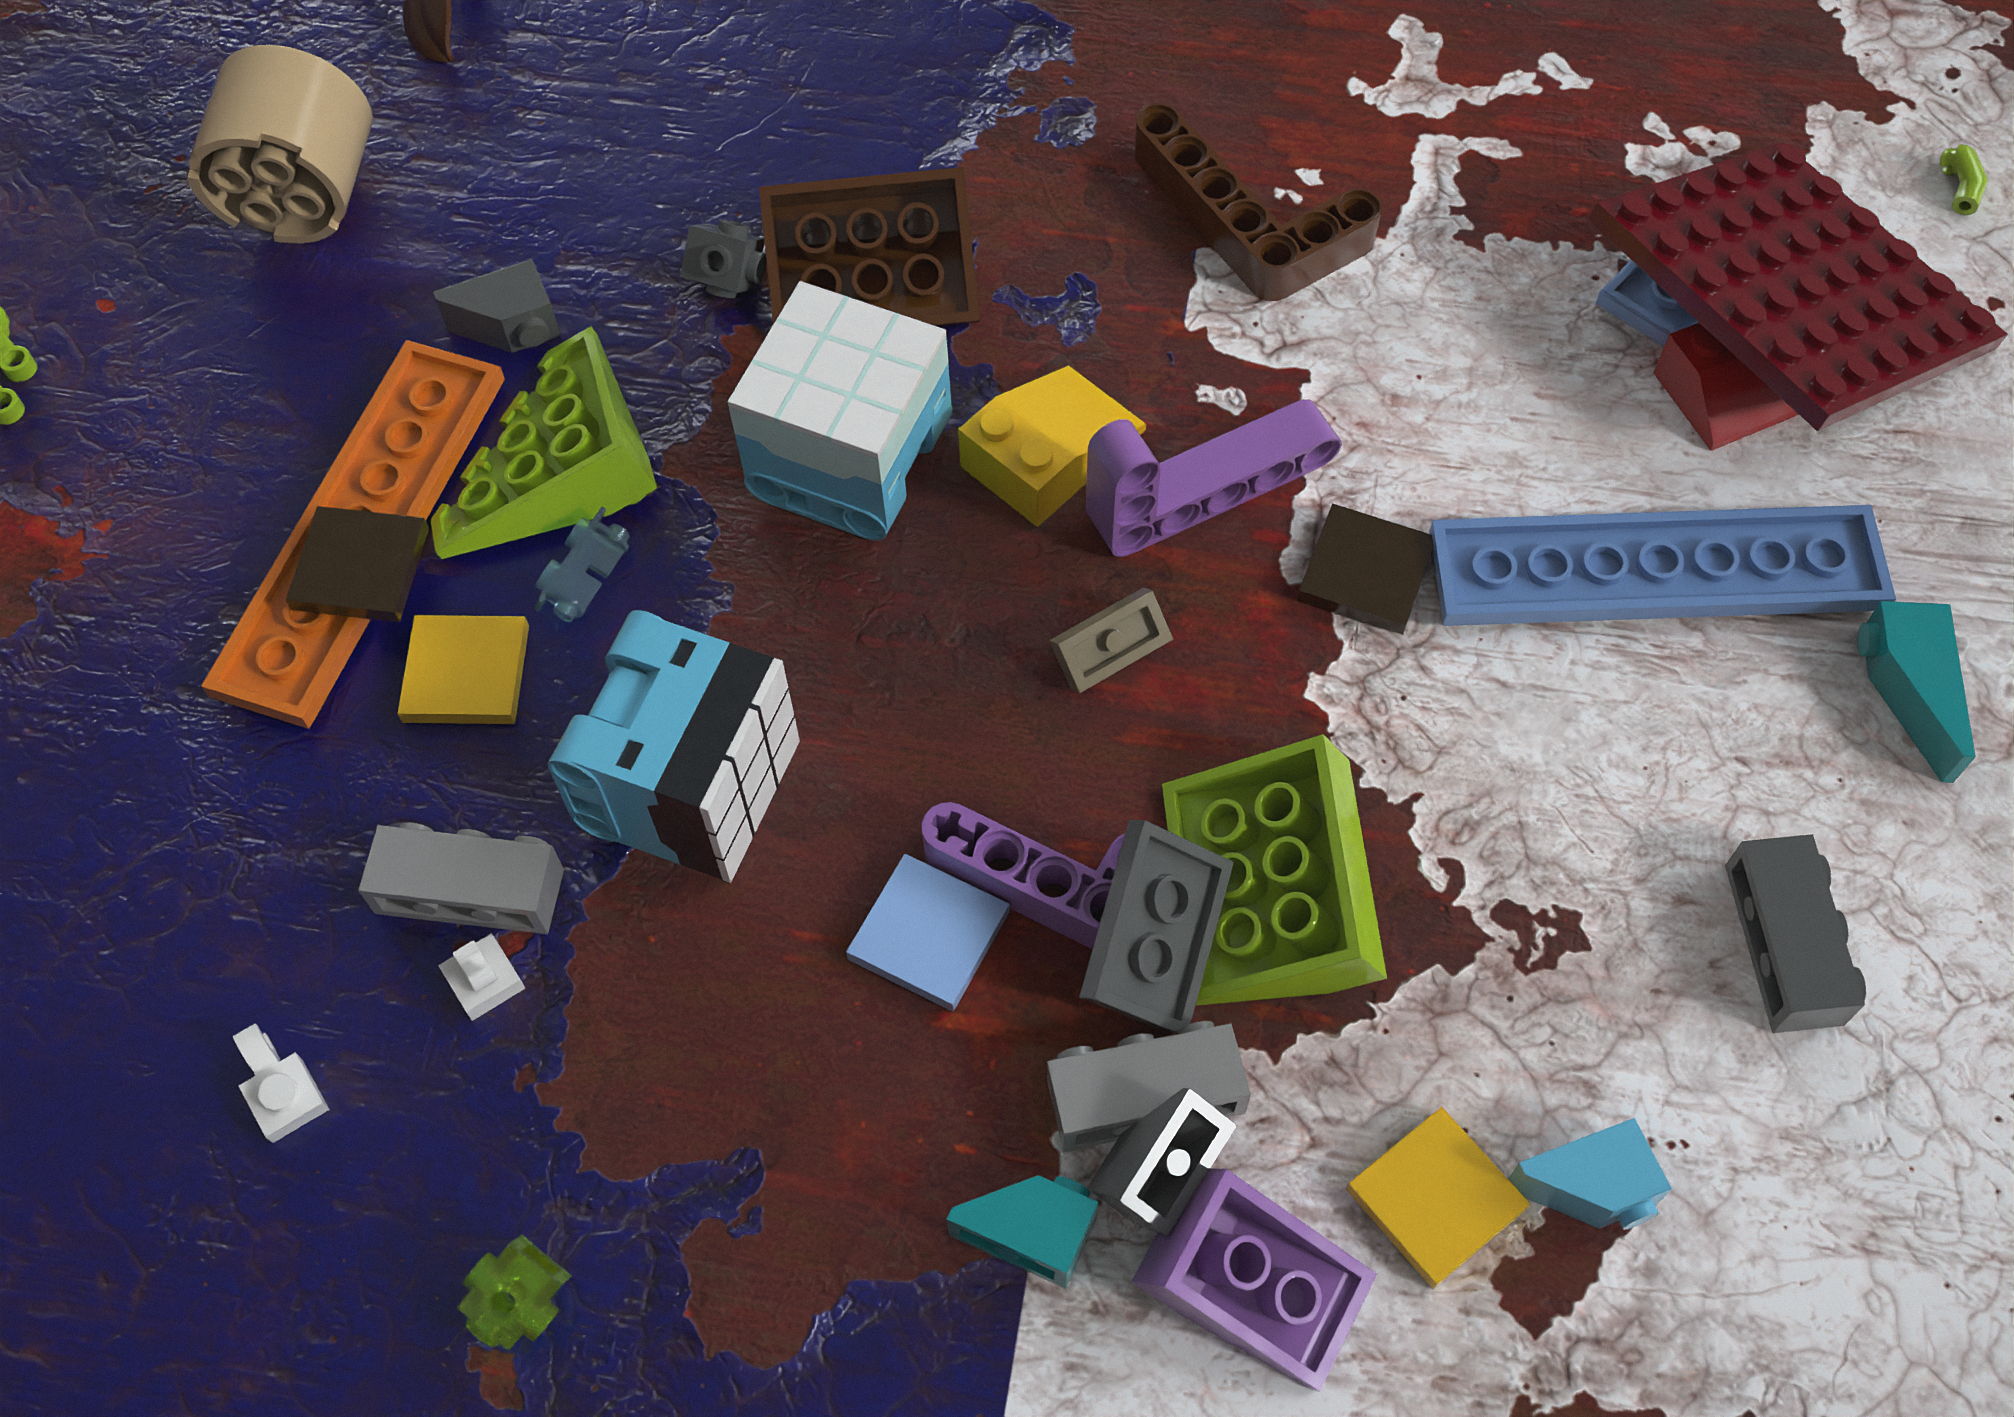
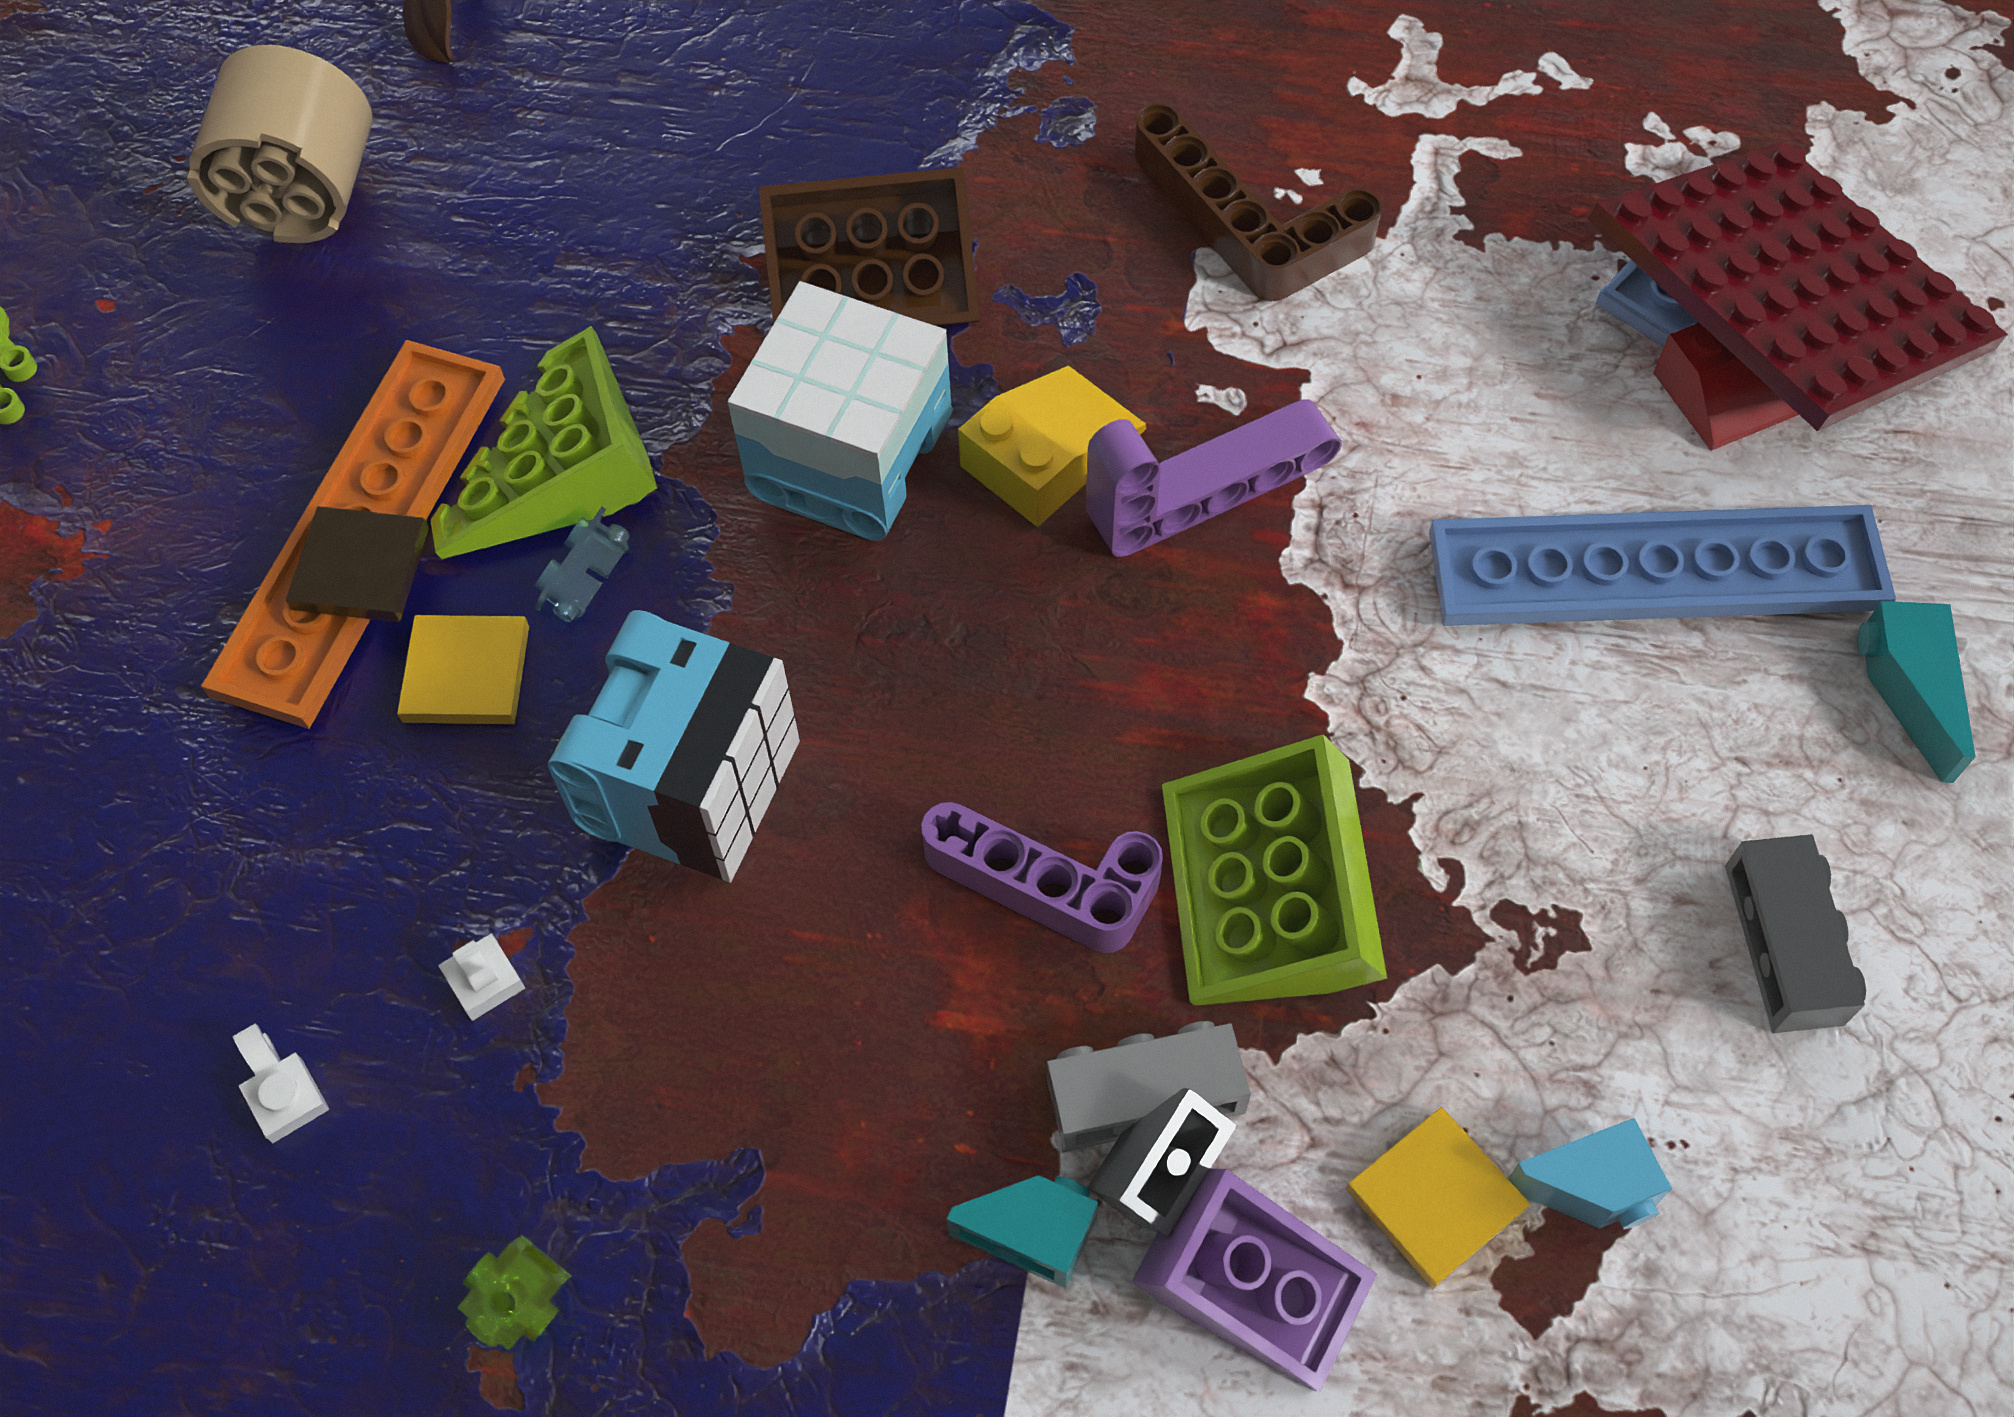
light grey brick [358,822,564,934] -> none
dark grey slope [433,259,561,353] -> none
dark grey brick [680,219,767,298] -> none
light blue tile [846,854,1010,1012] -> none
dark tan plate [1049,588,1173,693] -> none
dark grey plate [1079,820,1234,1035] -> none
dark brown tile [1297,503,1434,635] -> none
lime arm [1939,144,1988,215] -> none

